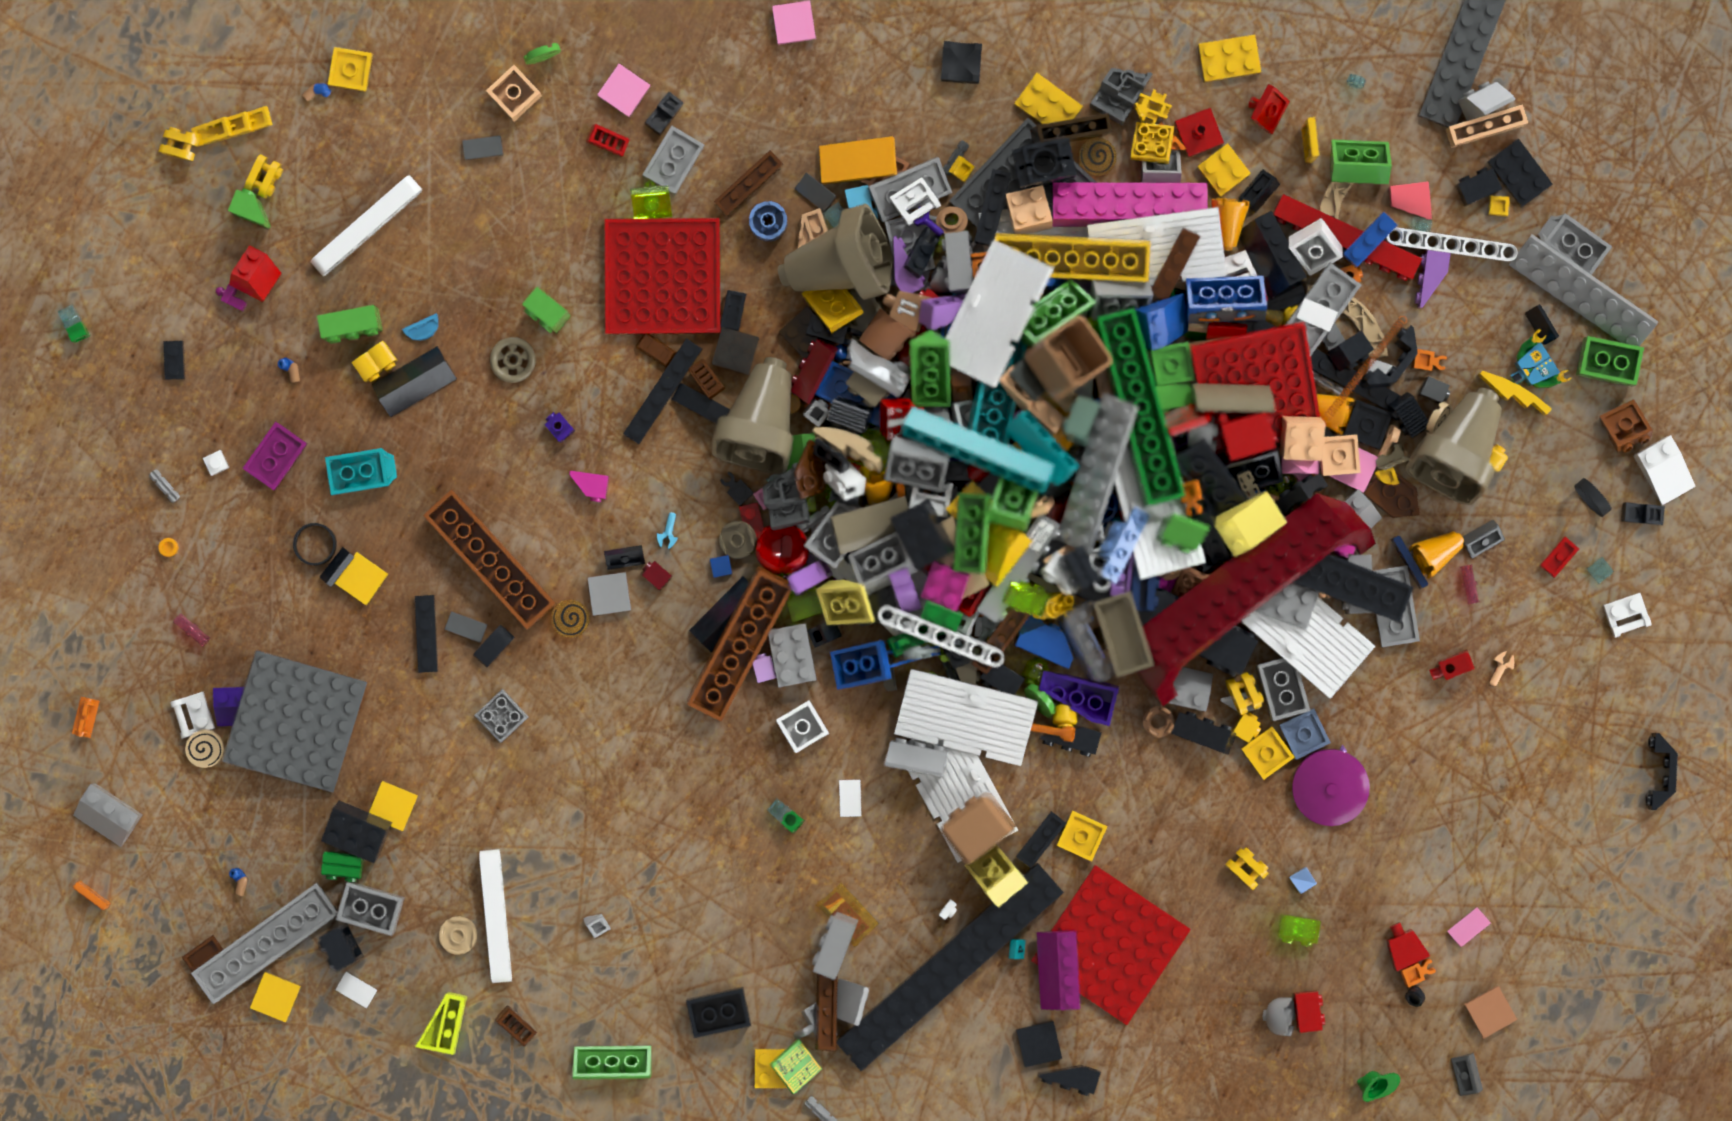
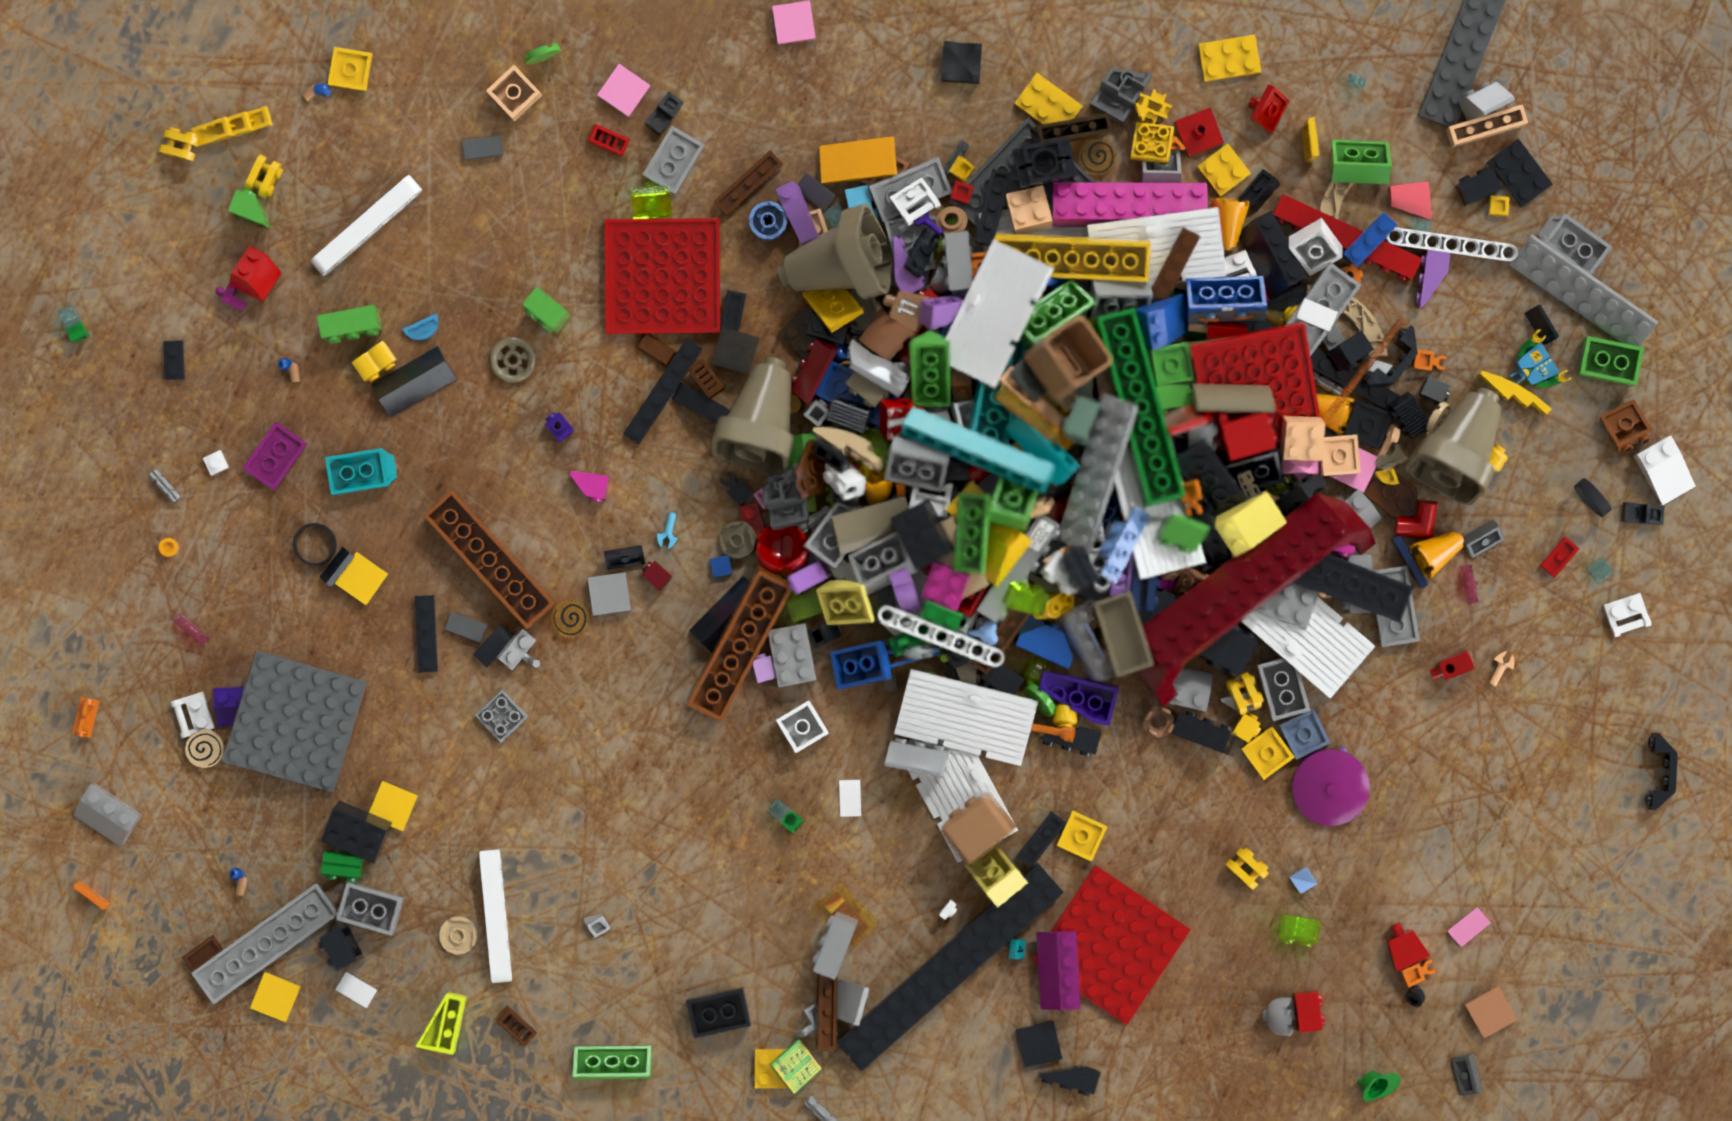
none -> light grey plate [496,628,540,670]
none -> medium lavender slope [776,181,819,245]
none -> red tile [950,181,974,205]
none -> light blue rock [968,620,998,646]
none -> clear yellow tile [995,385,1063,445]
none -> red brick [1393,499,1438,539]

